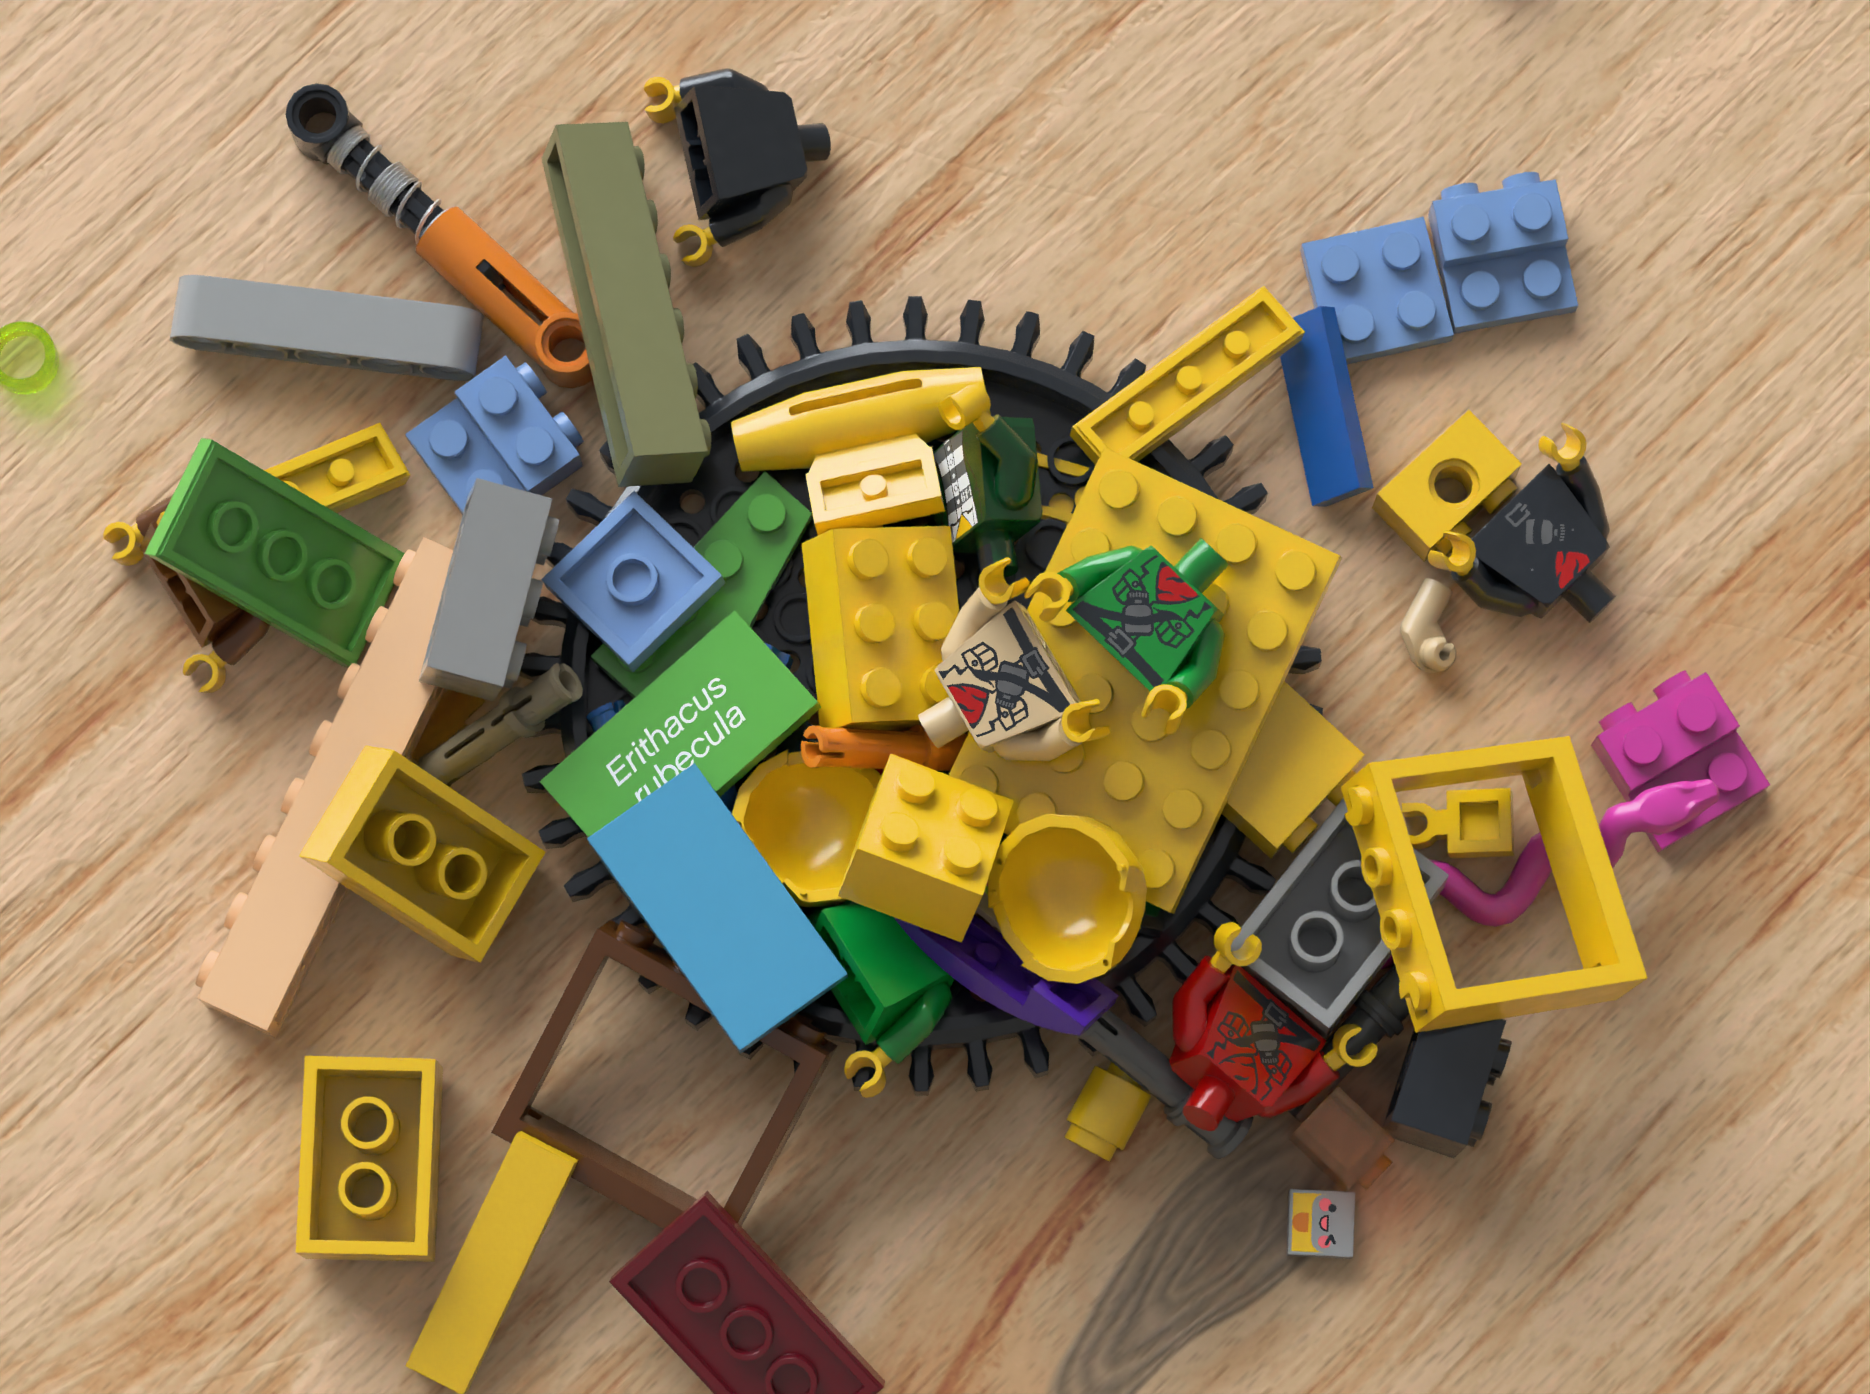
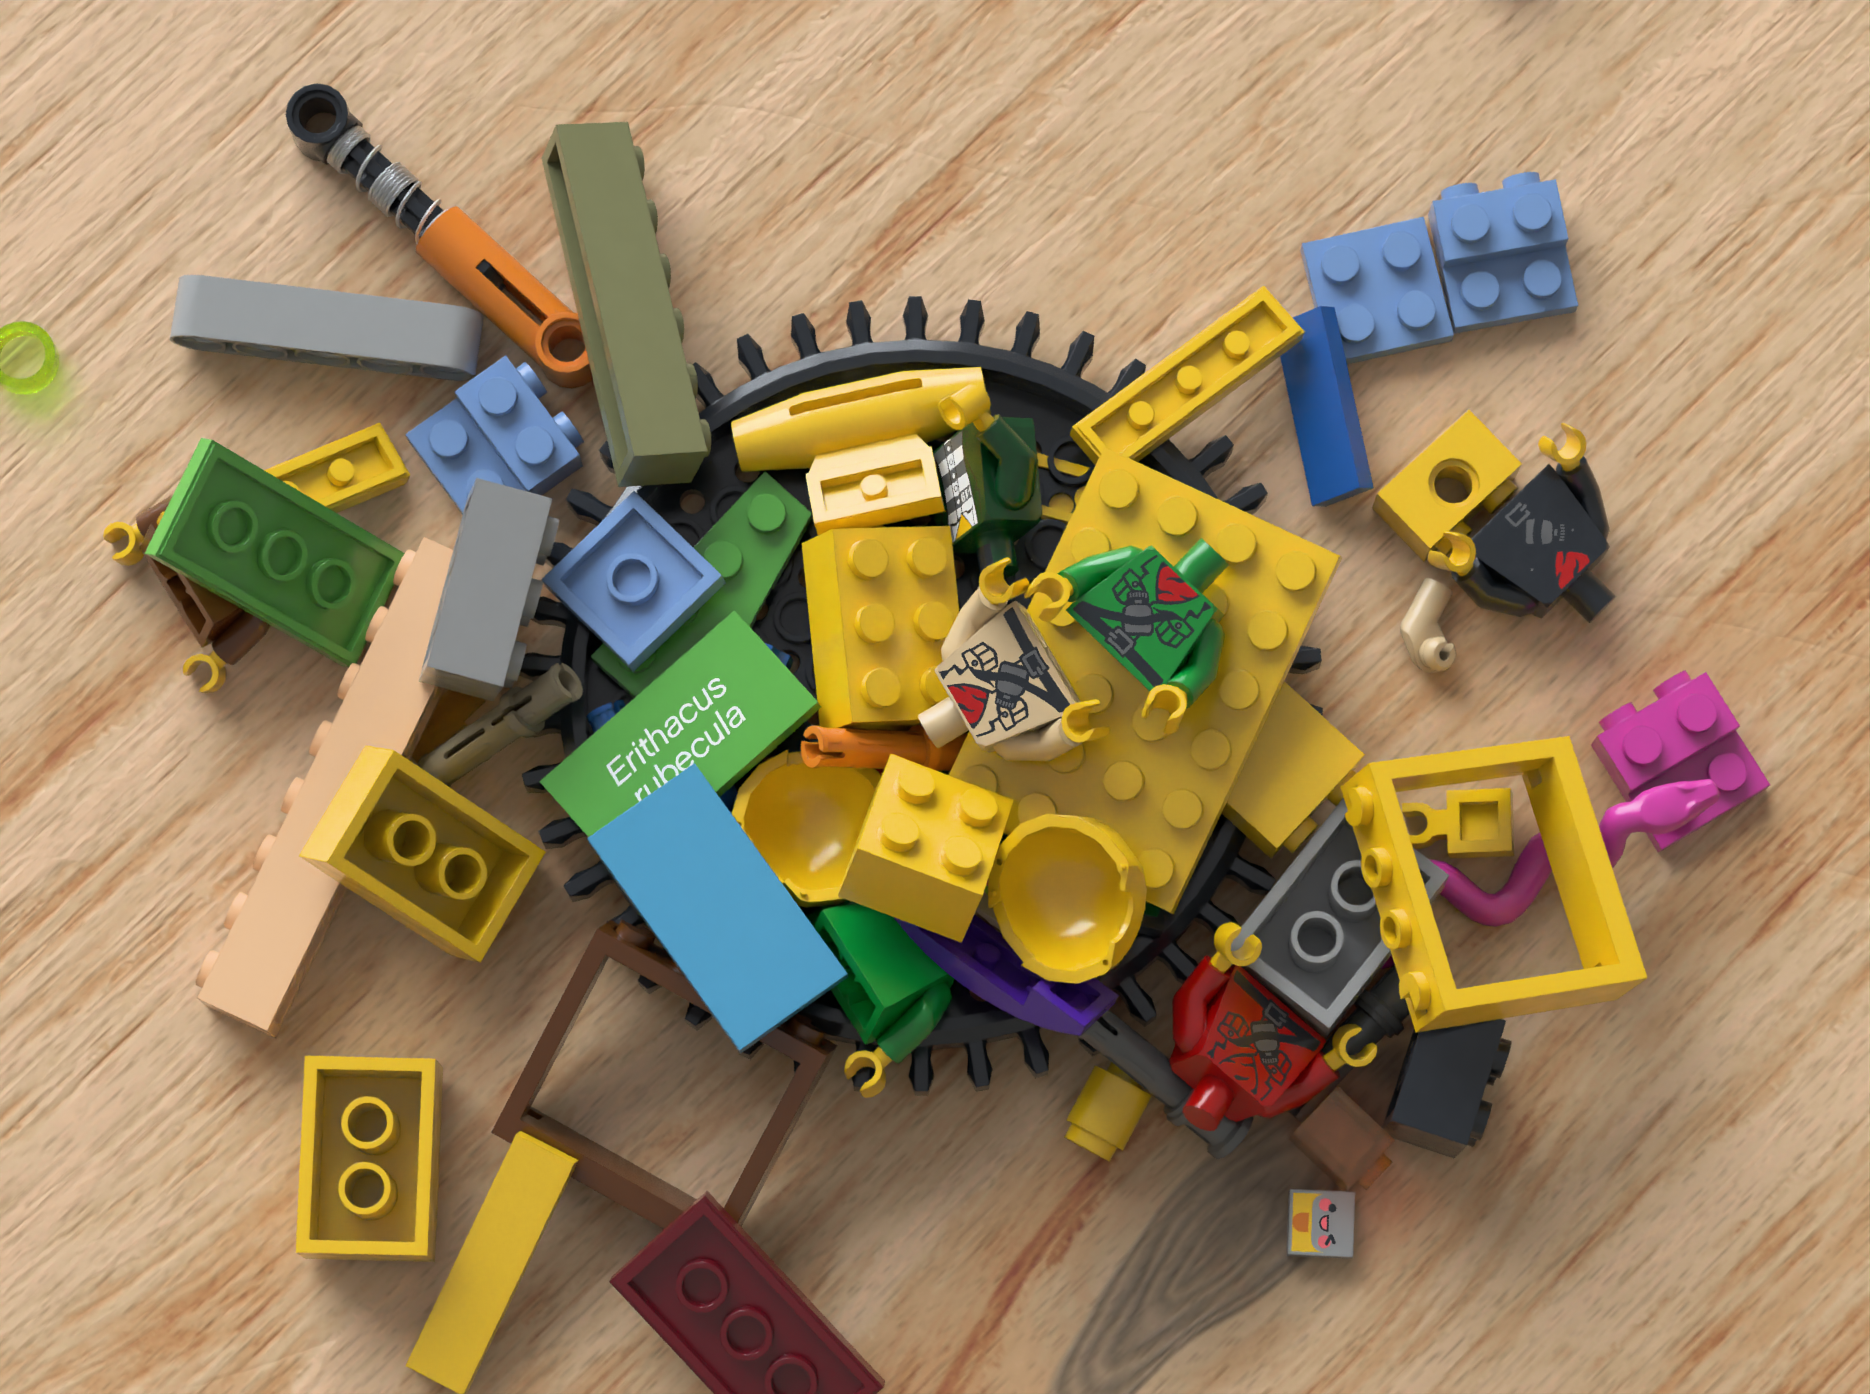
black torso [644,68,831,267] -> none

